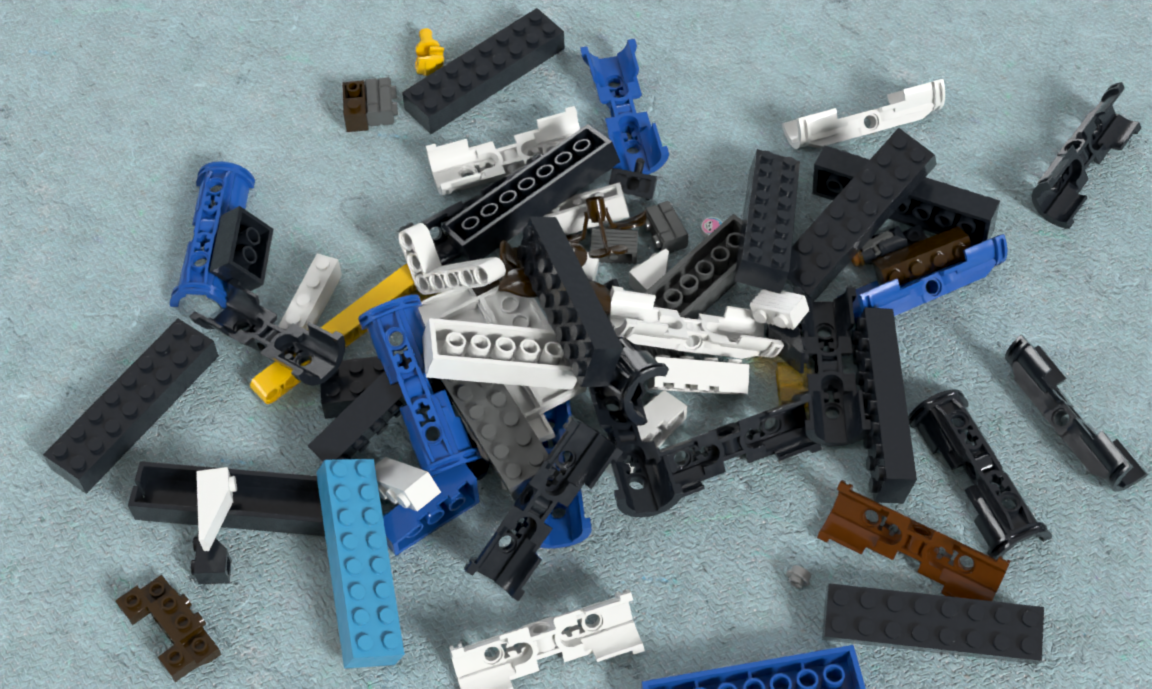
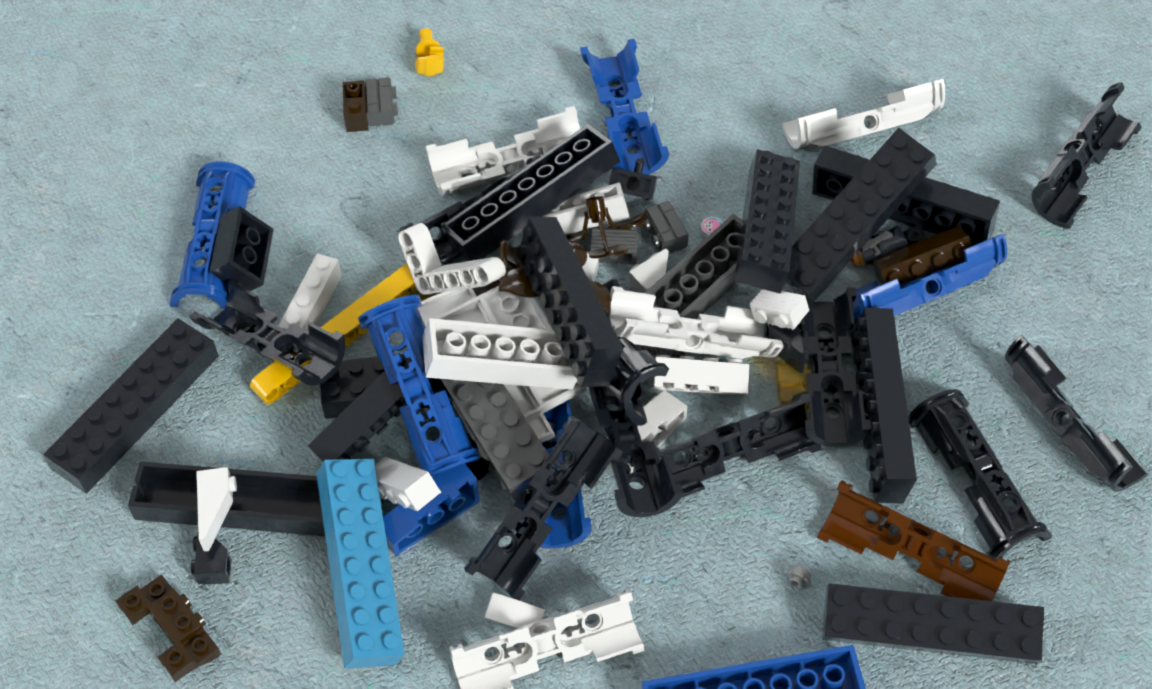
black brick [402,8,565,134] -> none
none -> white slope [484,593,545,629]

